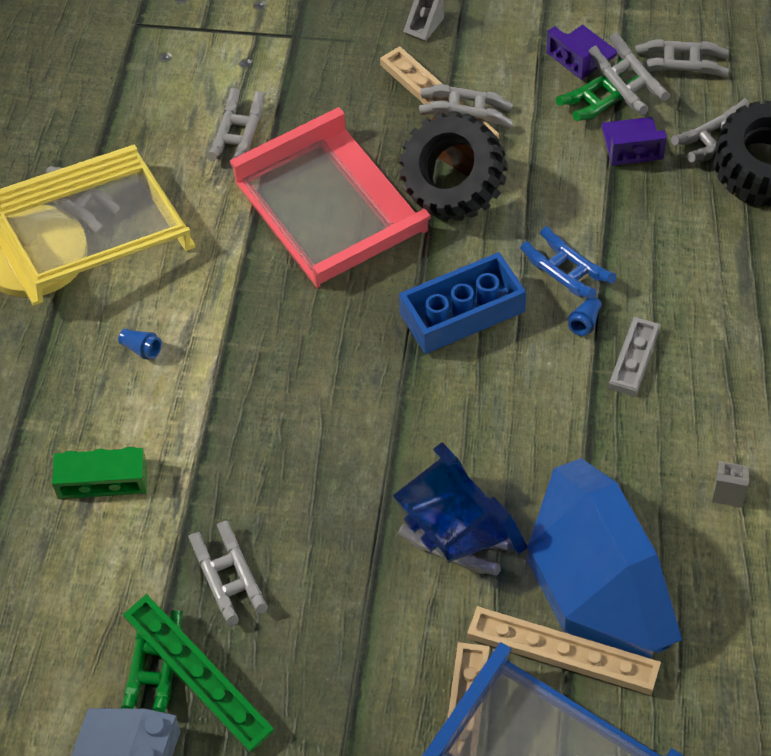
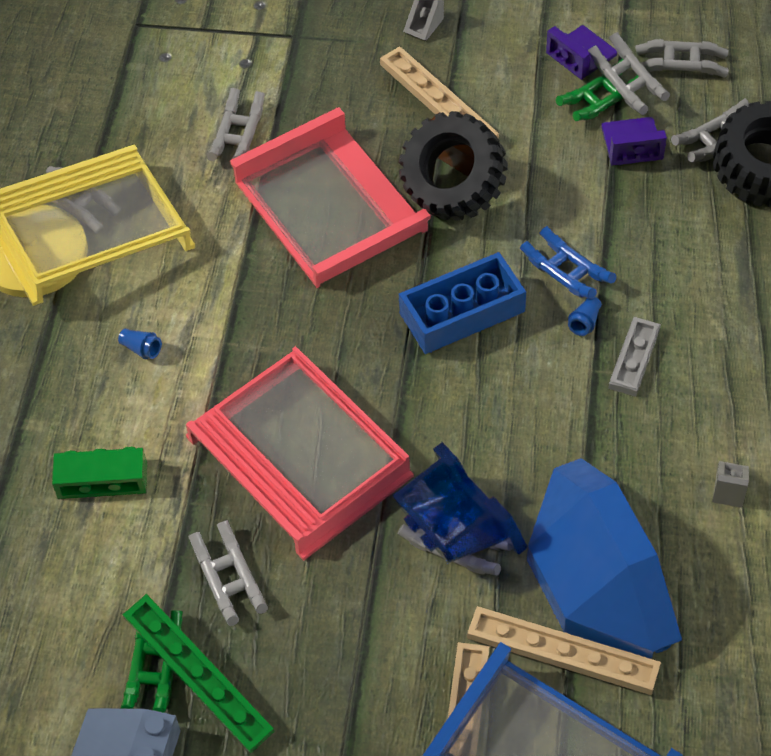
light grey piece [419,84,513,129] -> none
none -> piece [185,346,414,561]

